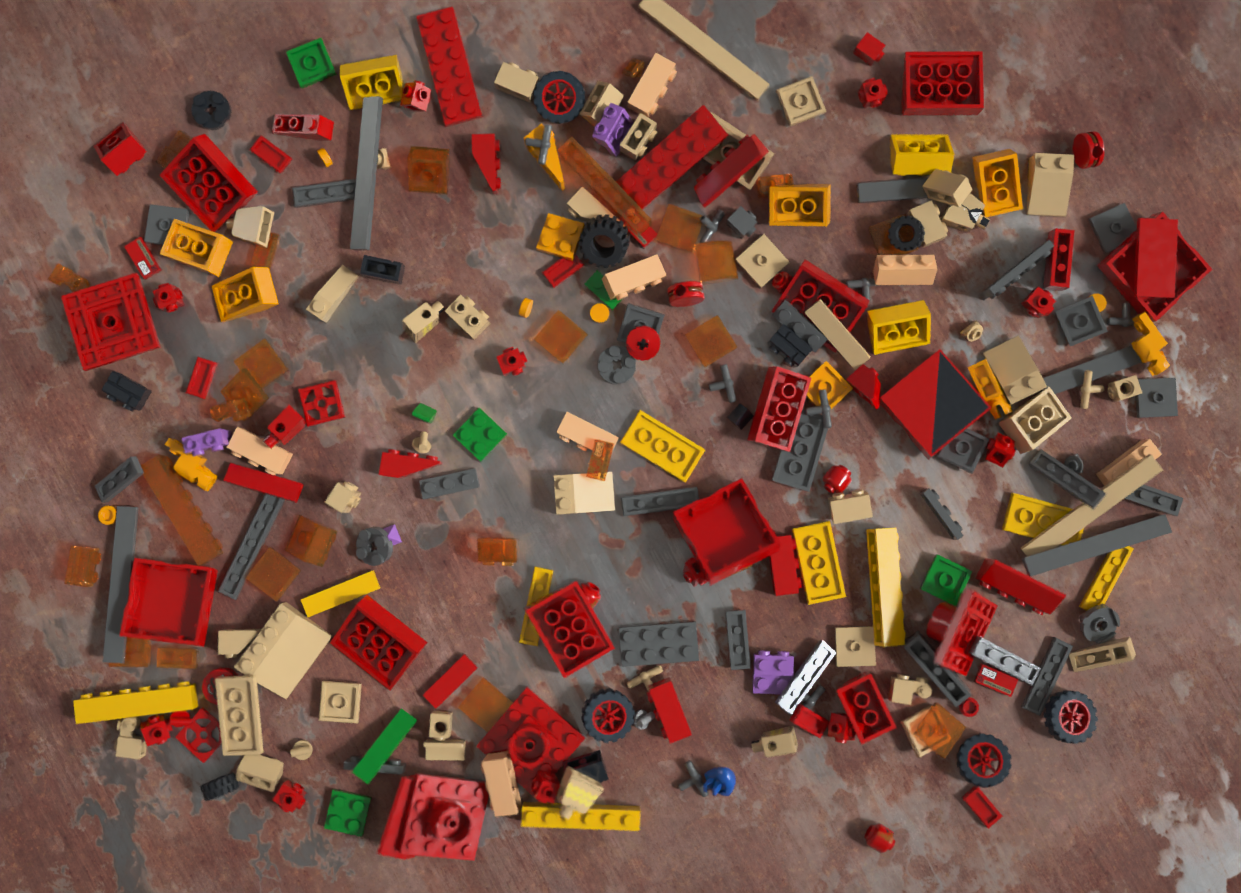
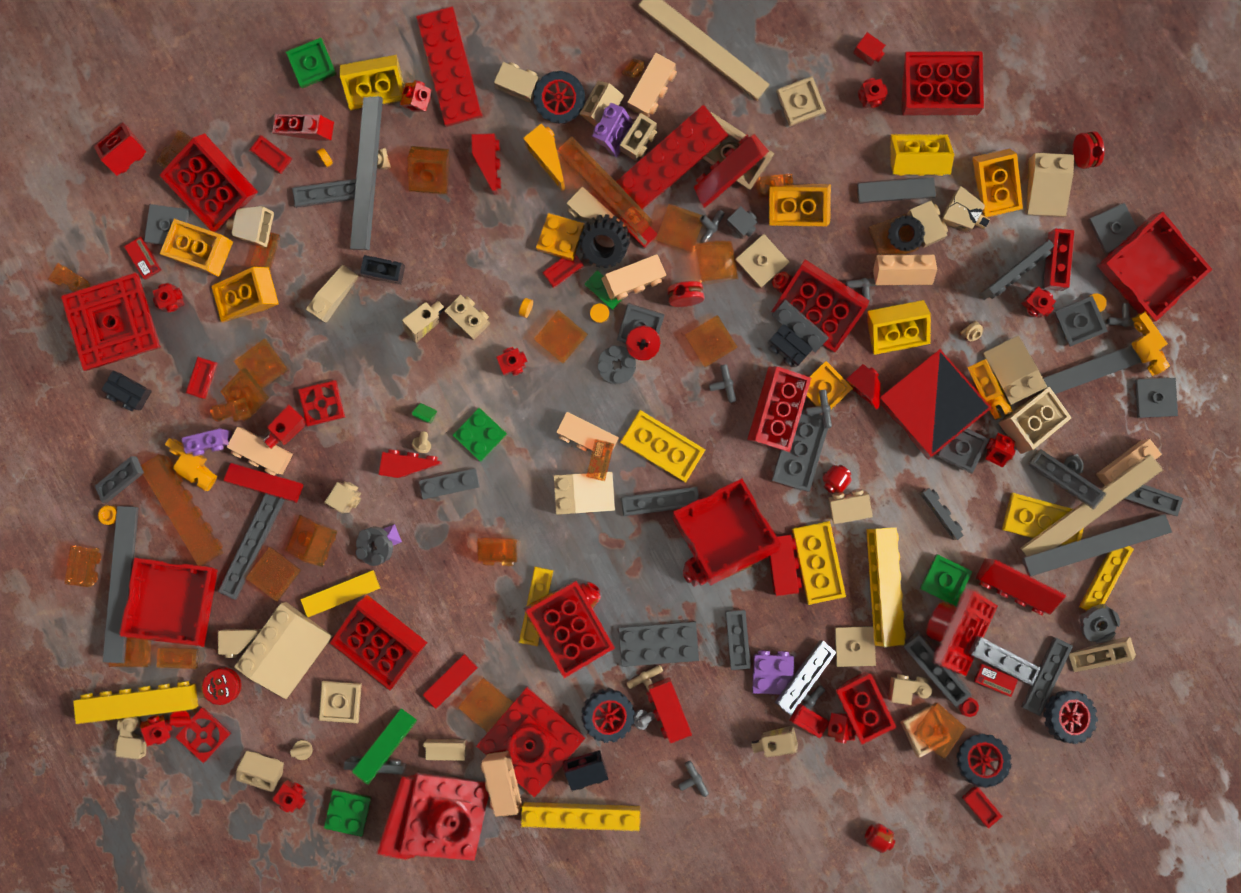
black plate [191,91,232,130] -> none
black tyre [200,772,239,801] -> none
tan plate [215,675,263,756] -> none
tan brick [429,711,453,741] -> none
dark grey piece [525,124,552,165] -> none
red brick [531,771,561,803] -> none
tan torso [557,767,604,819] -> none
blue piece [703,766,736,796] -> none
black slope [727,403,754,430] -> none
tan tile [805,299,871,370] -> none
tan brick [922,169,972,207] -> none
tan piece [1080,370,1104,409] -> none
tan brick [1108,375,1142,402] -> none
red tile [1134,218,1178,298] -> none

